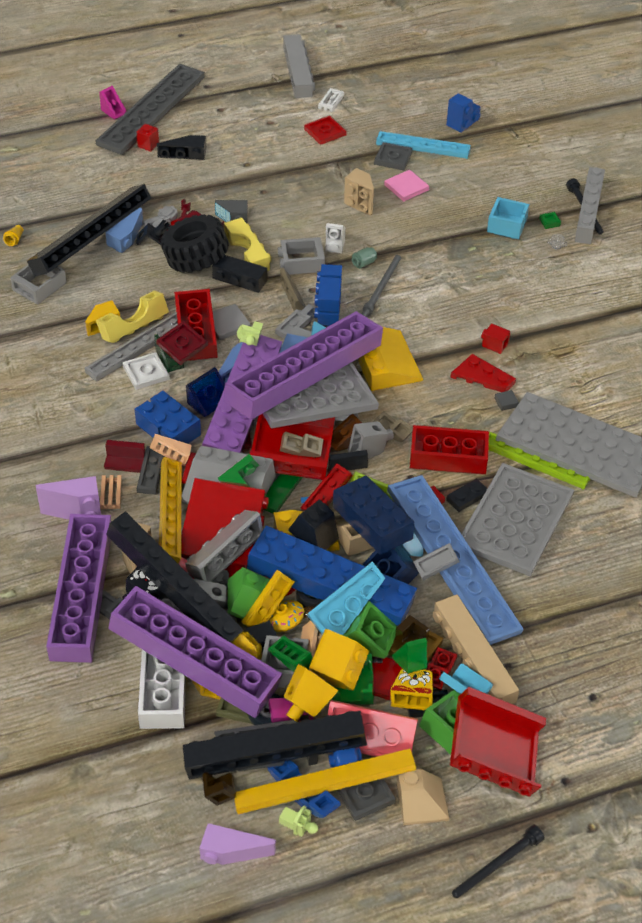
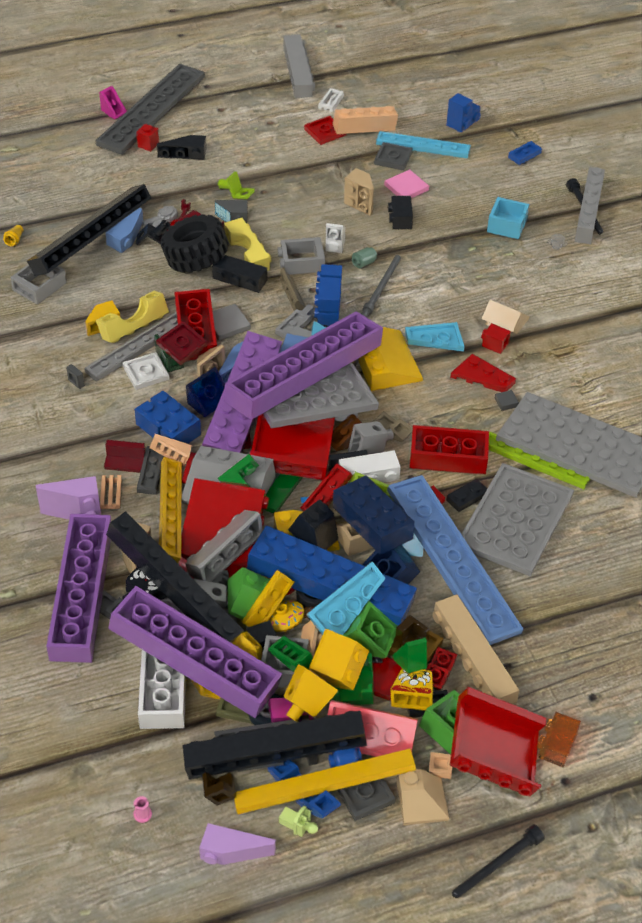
yellowish green piece [237,321,263,346] -> none
dark tan slope [280,432,323,457] -> none
light grey tile [413,543,460,581] -> none
medium azure panel [439,663,493,694] -> none
green tile [539,212,561,229] -> none
none -> dark grey tile [66,364,85,389]
none -> bright pink pin [133,796,152,823]
none -> tan slope [197,345,225,392]
none -> lime bracket [218,171,255,199]
none -> light nougat brick [333,106,398,134]
none -> white brick [339,450,401,484]
none -> black brick [388,196,413,230]
none -> medium azure wing [405,322,465,351]
none -> light nougat plate [429,752,452,779]
none -> tan slope [482,300,529,335]
none -> blue plate [508,141,542,165]
none -> clear orange brick [537,712,581,768]

